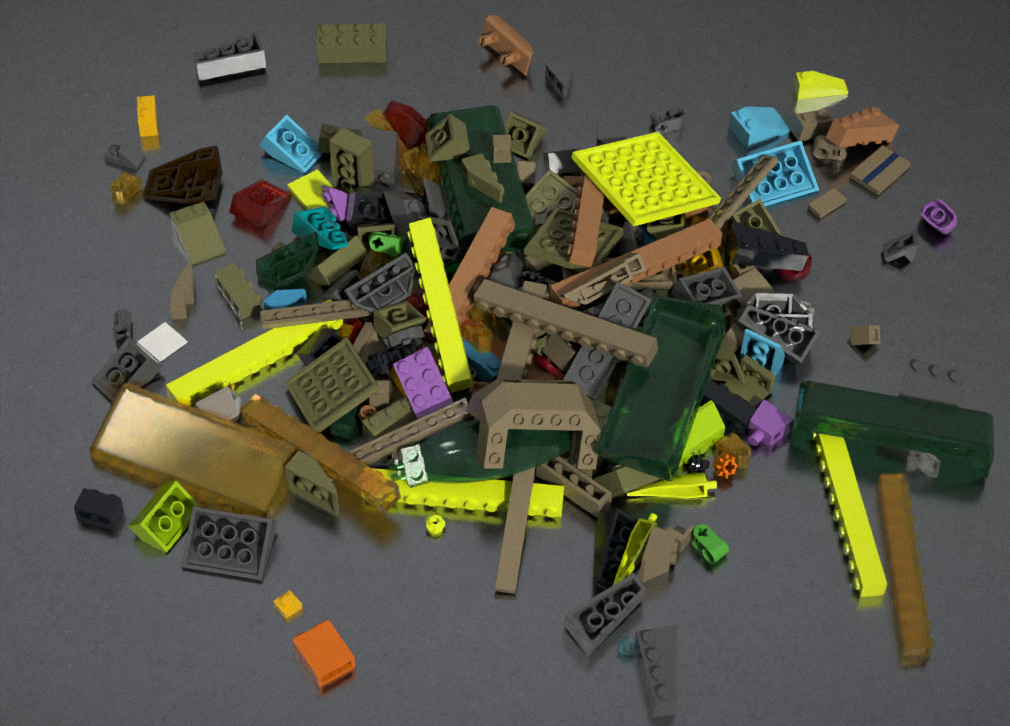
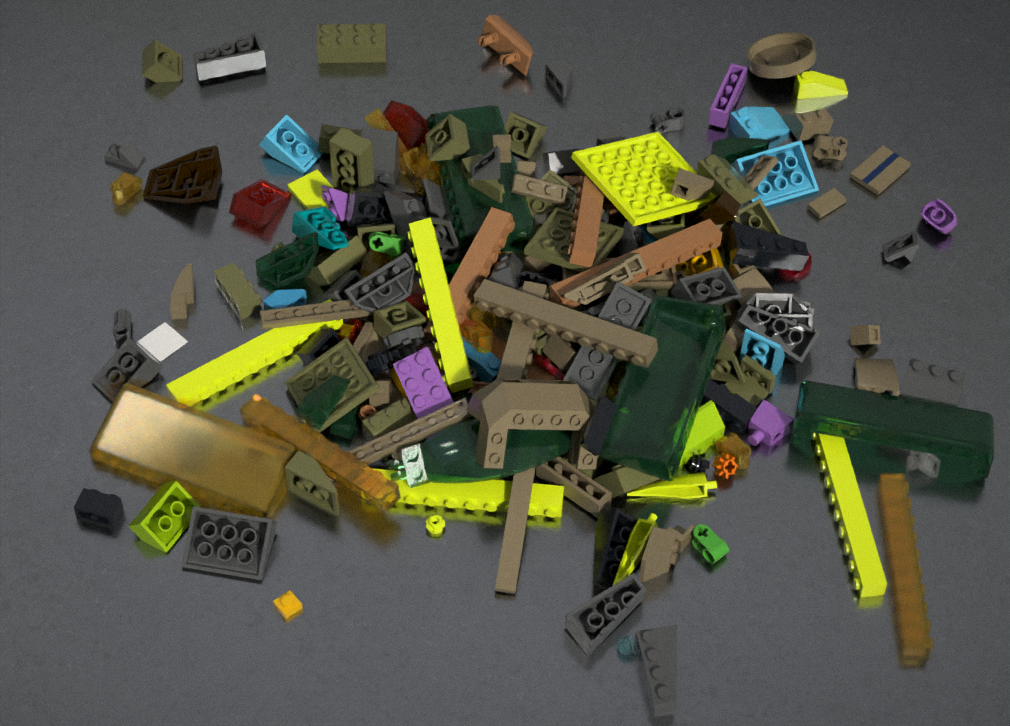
yellow brick [137,95,158,137] -> none
olive slope [170,201,226,265] -> none
light grey torso [181,385,241,437] -> none
orange brick [292,620,355,687] -> none
medium nougat wedge [826,106,899,147] -> none
none -> olive slope [142,39,182,83]
none -> clear green slope [295,375,350,430]
none -> dark grey slope [471,146,501,180]
none -> dark tan tile [511,173,568,206]
none -> black tile [580,395,618,456]
none -> dark tan slope [670,168,714,201]
none -> dark brown slope [686,190,741,228]
none -> olive slope [697,154,758,204]
none -> medium lavender brick [708,63,748,128]
none -> clear green slope [711,137,769,164]
none -> dark tan brick [747,32,817,79]
none -> dark tan slope [853,358,900,395]

